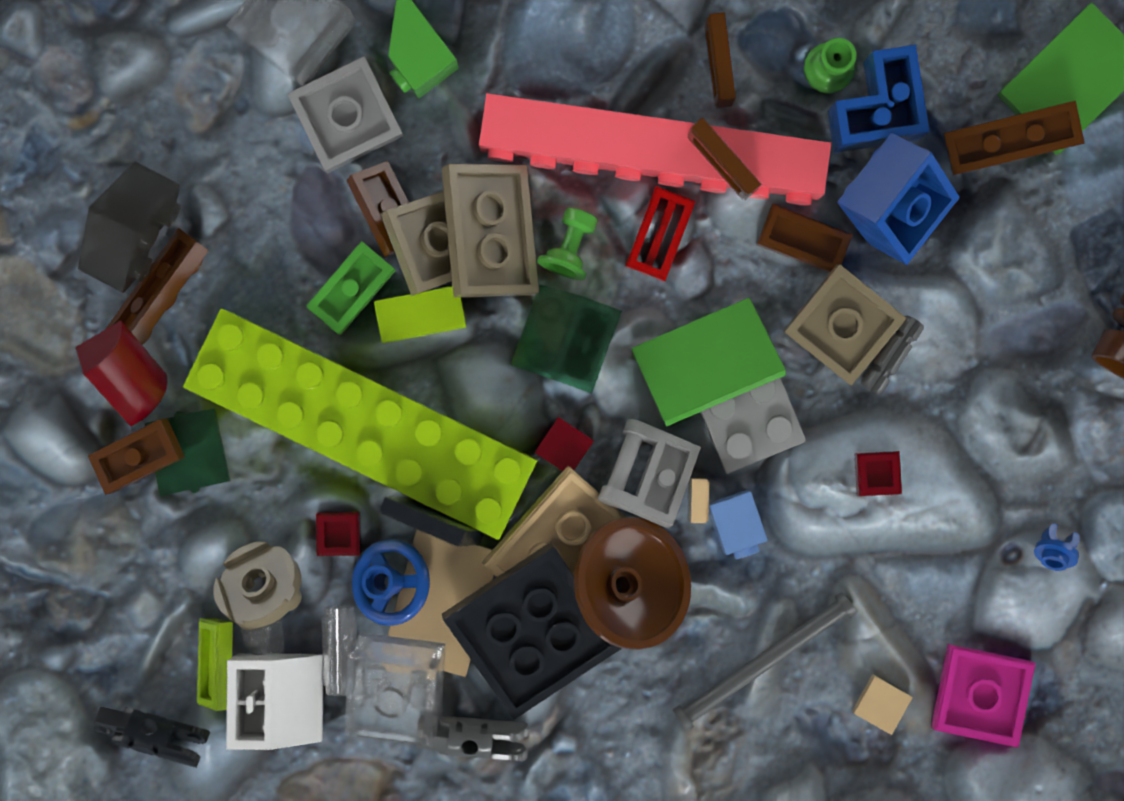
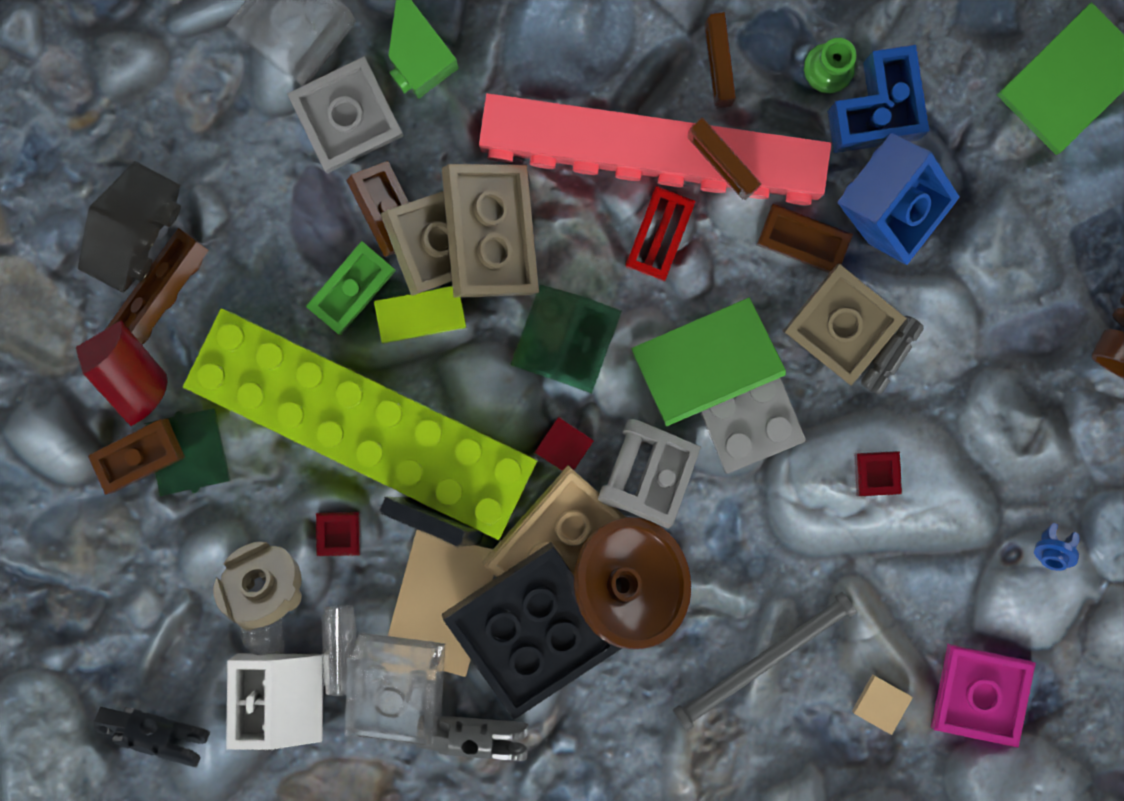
lime tile [197,618,233,711] -> none
blue piece [352,539,430,626] -> none
bright green piece [537,208,598,281] -> none
tan tile [688,478,709,523] -> none
medium blue brick [709,490,768,559] -> none
reddish brown plate [943,100,1085,175] -> none

